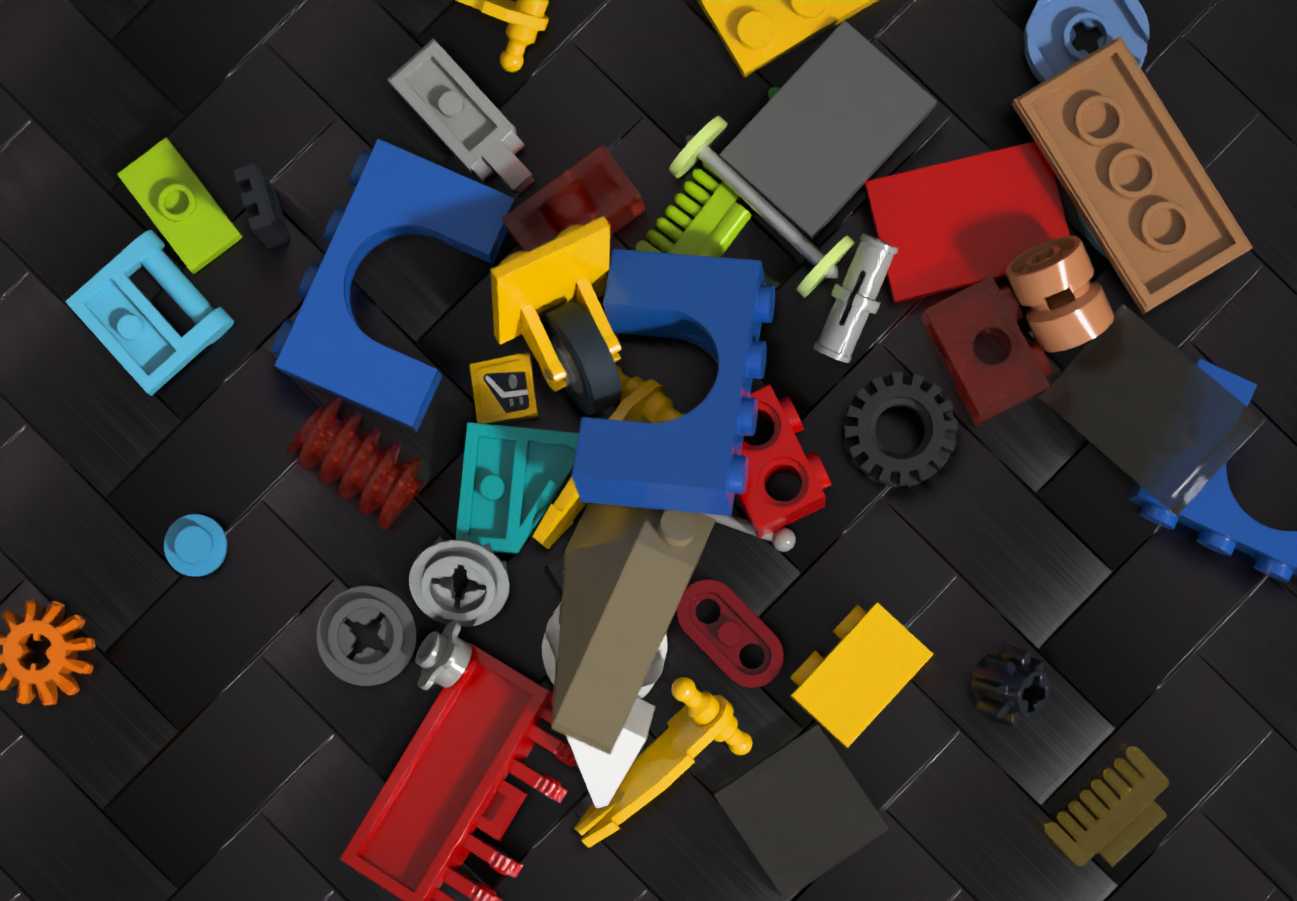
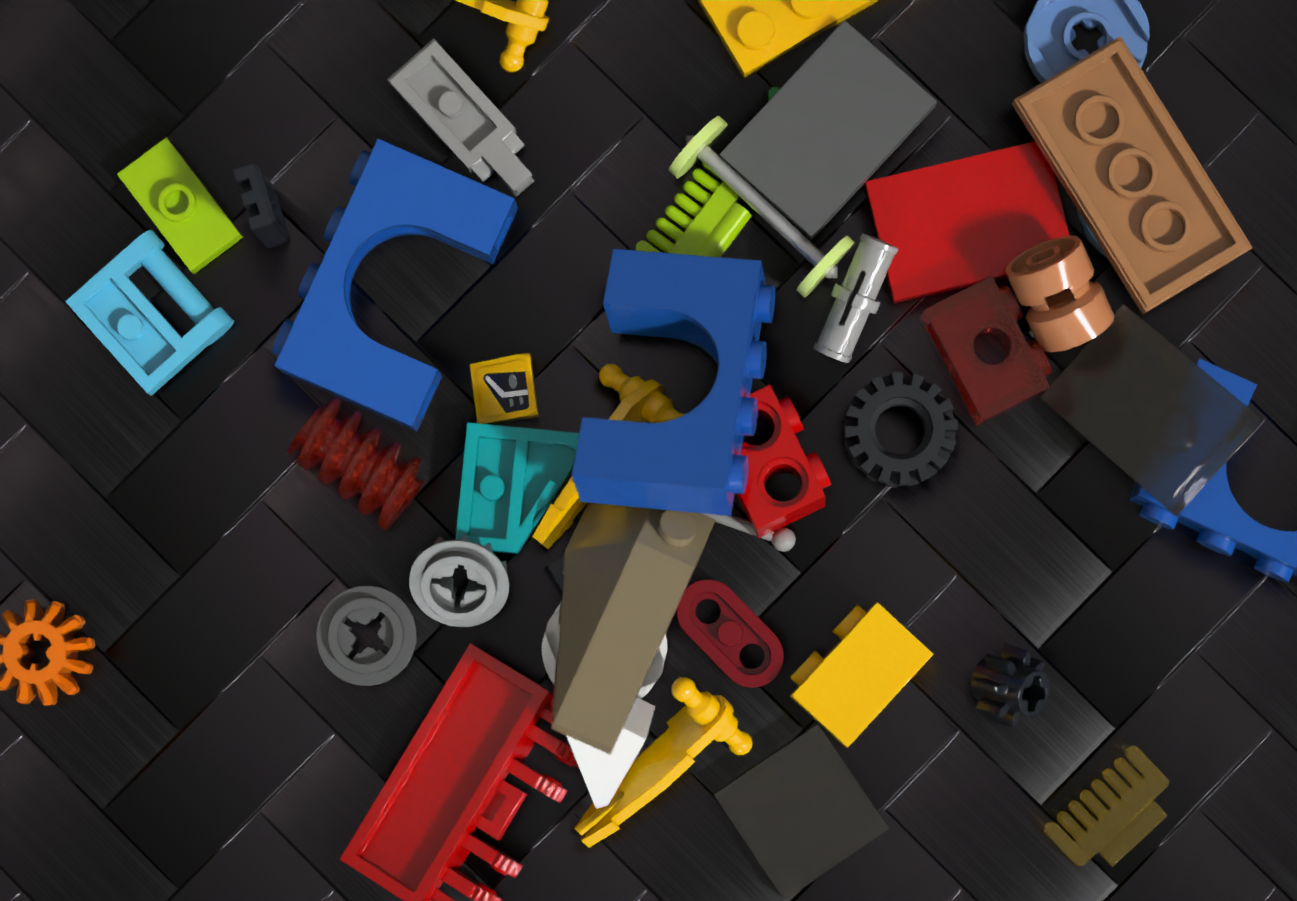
dark azure plate [164,514,227,577] -> none
light grey plate [415,621,472,690] -> none
yellow plate [491,216,622,415] -> none
clear red brick [501,145,645,252] -> none

